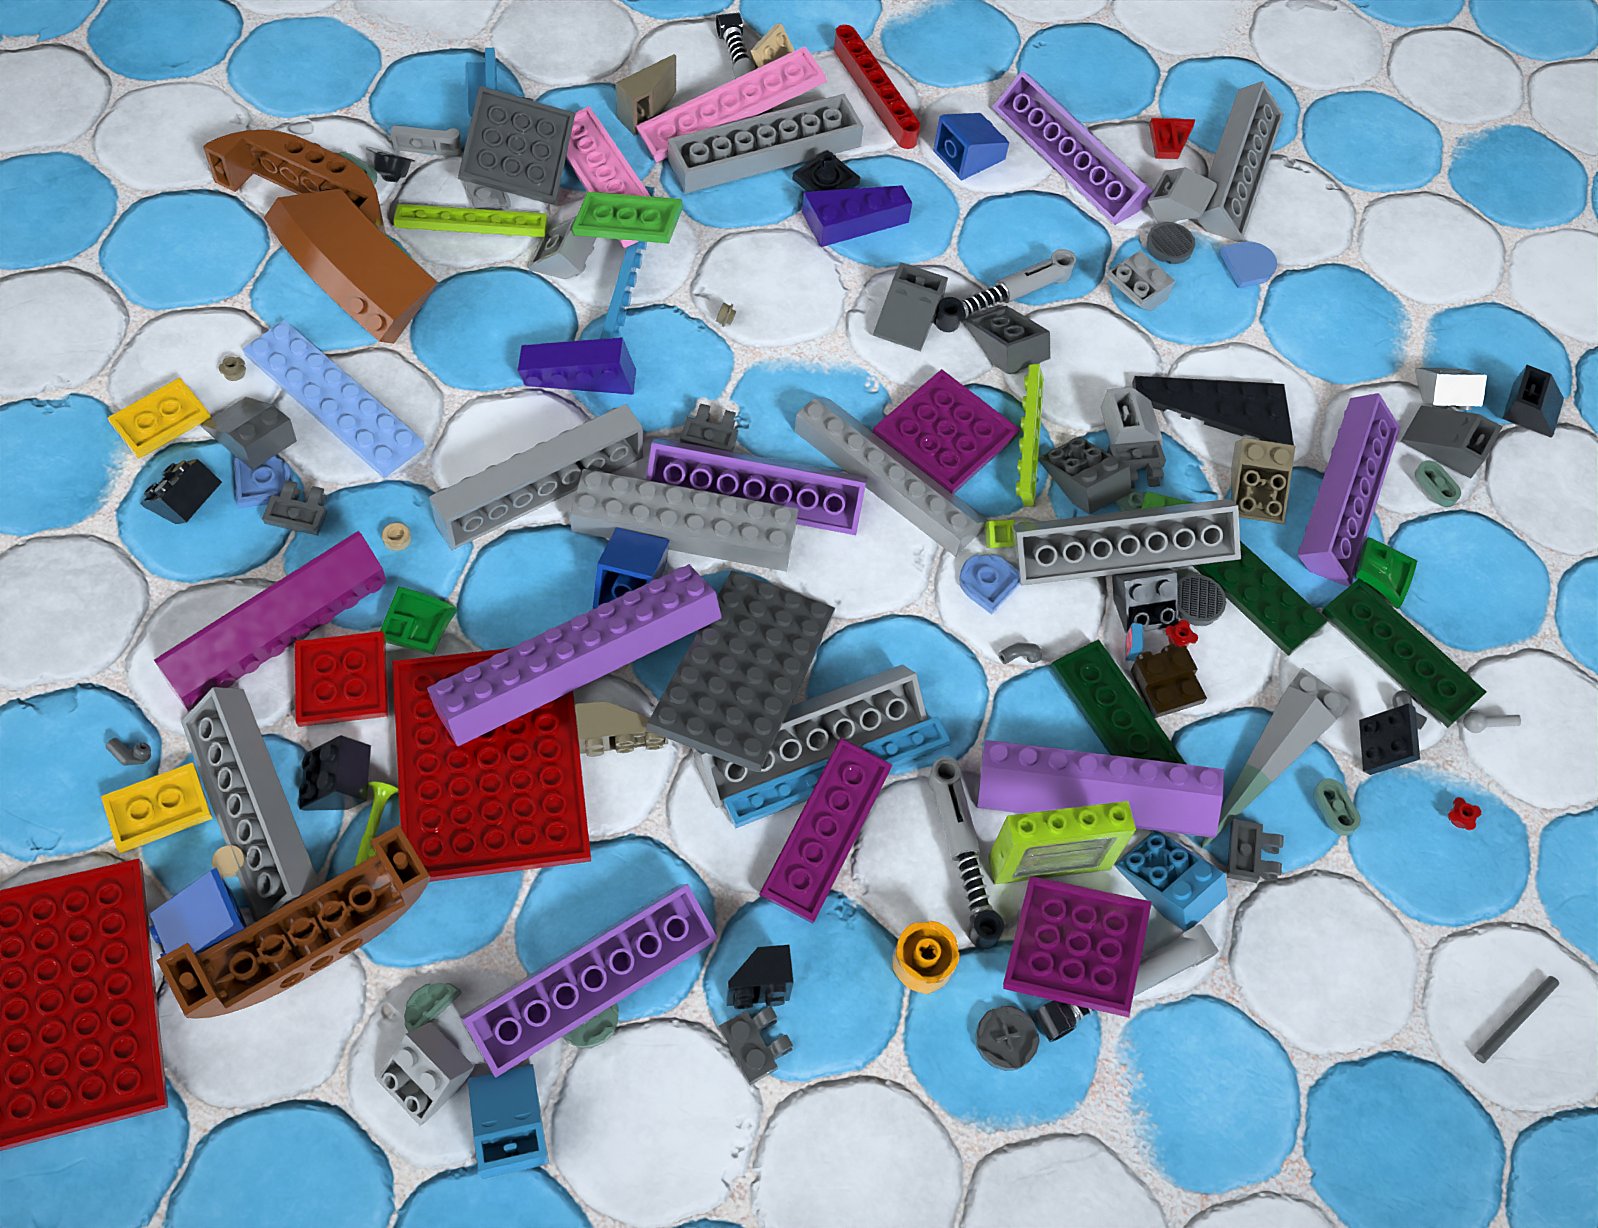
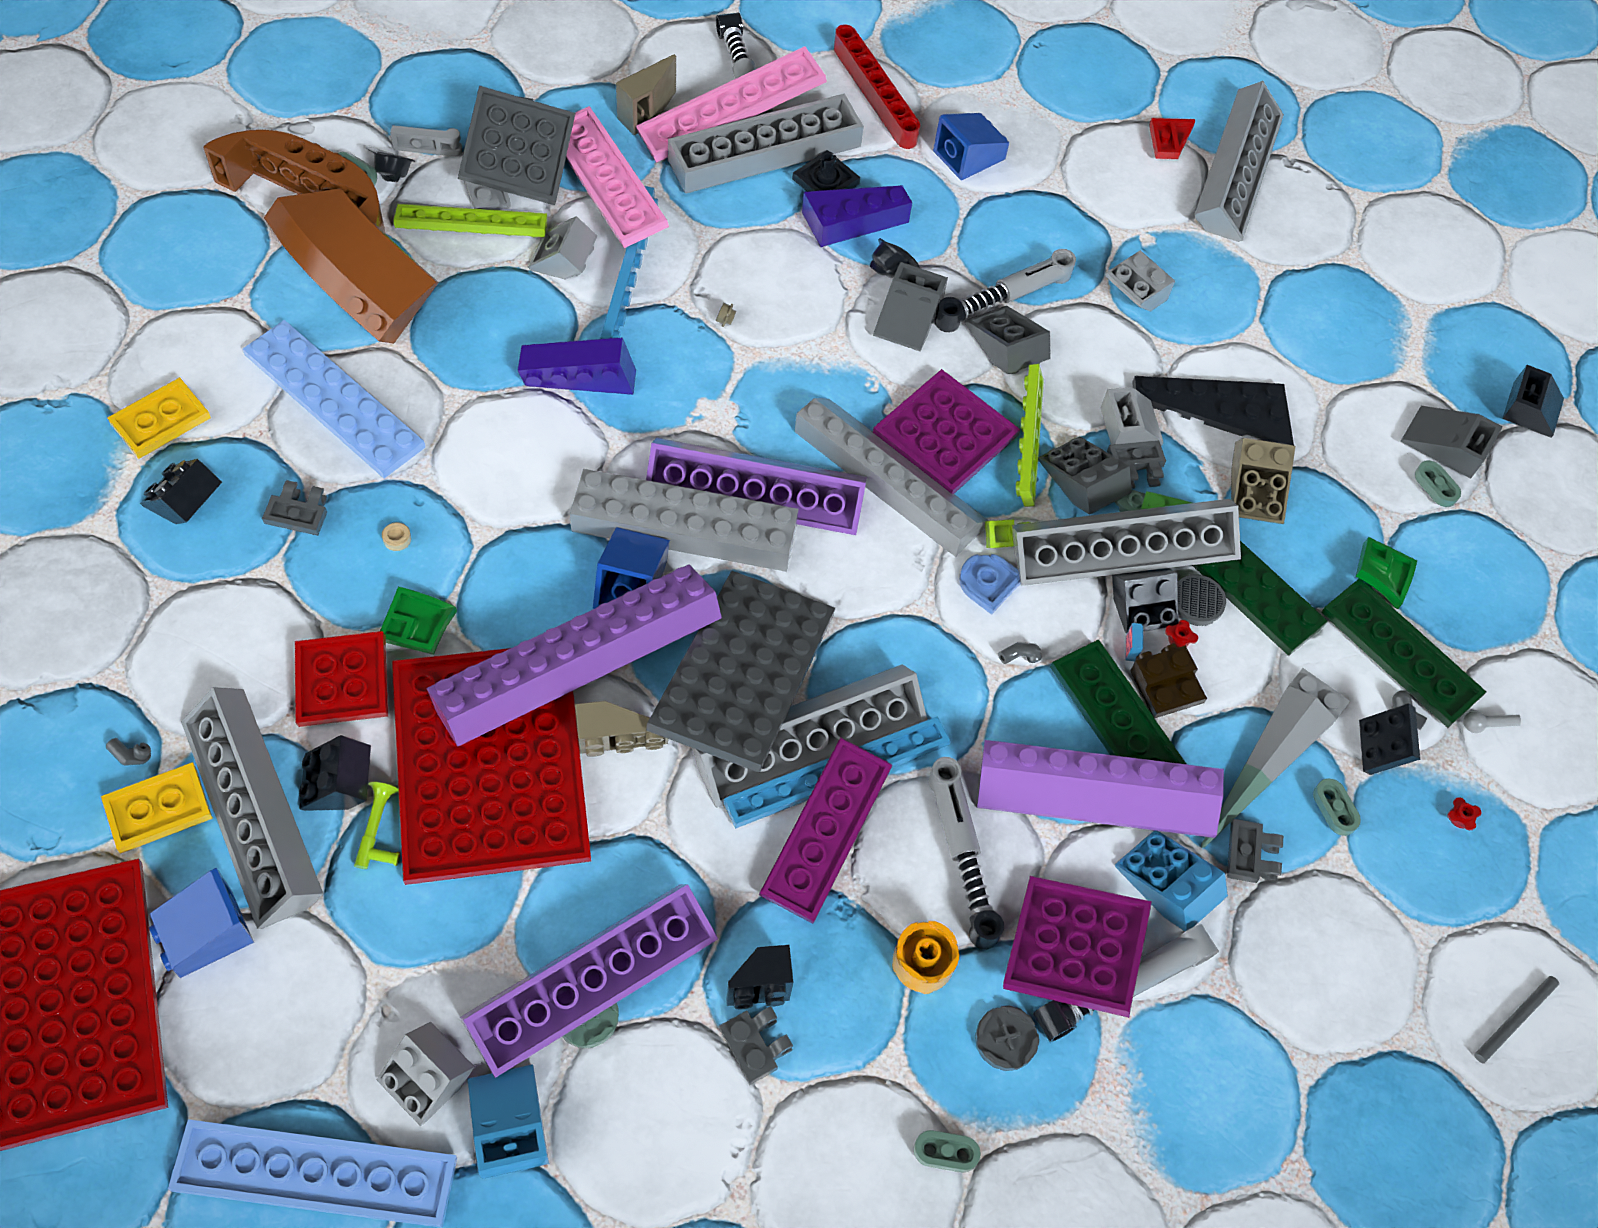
magenta slope [154,531,387,711] -> none
dark orange slope [156,825,431,1019] -> none
dark grey slope [201,397,297,470] -> none
tan tile [212,845,245,878] -> none
dark tan plate [219,357,246,381] -> none
medium blue tile [234,455,294,508] -> none
sand green plate [404,983,462,1032] -> none
light grey brick [429,404,643,551] -> none
dark azure panel [468,47,497,117] -> none
bright green plate [572,192,683,244] -> none
dark grey plate [680,403,738,452] -> none
tan plate [750,23,795,68] -> none
lime piece [988,801,1136,885] -> none
medium lavender slope [992,70,1154,225] -> none
tile [1146,222,1195,264] -> none
light grey slope [1148,167,1217,224] -> none
medium blue tile [1219,241,1277,288] -> none
medium lavender slope [1298,393,1400,586] -> none
slope [1415,368,1487,410] -> none
none -> light blue plate [168,1119,457,1228]
none -> black piece [870,238,920,278]
none -> sand green plate [914,1130,981,1173]

